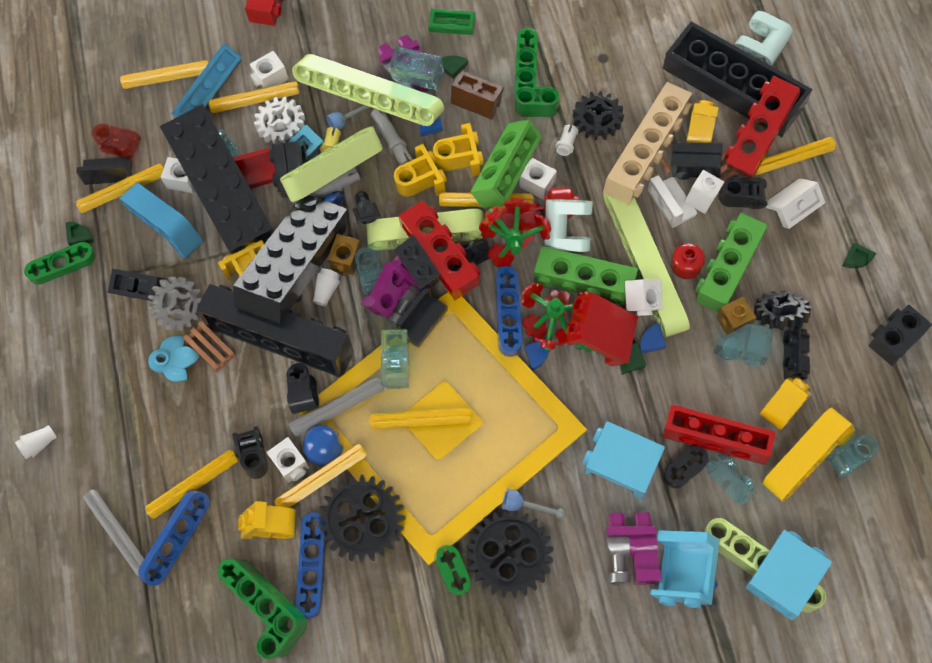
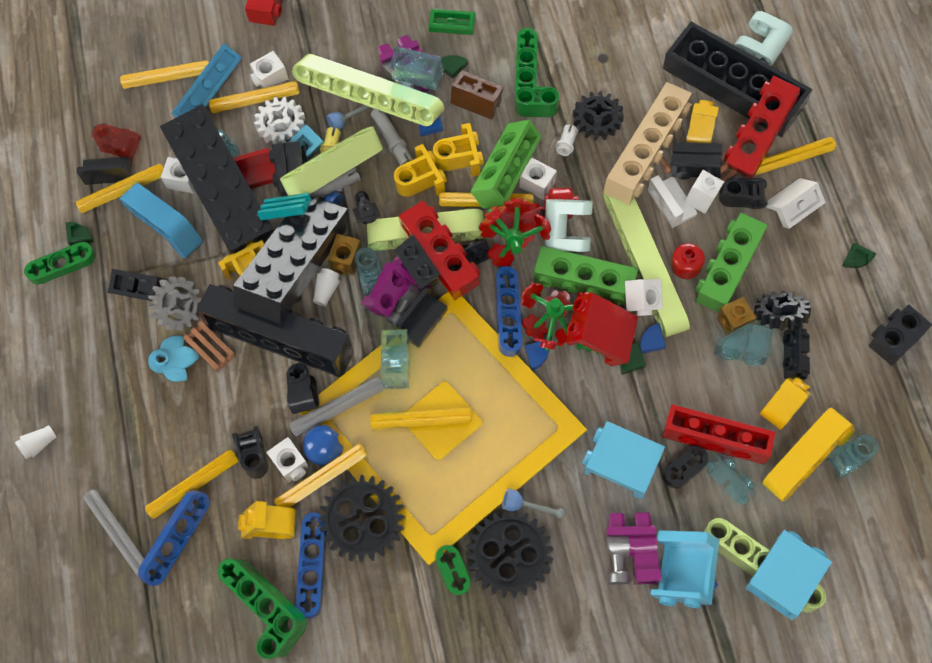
none -> teal tile [257,193,312,220]

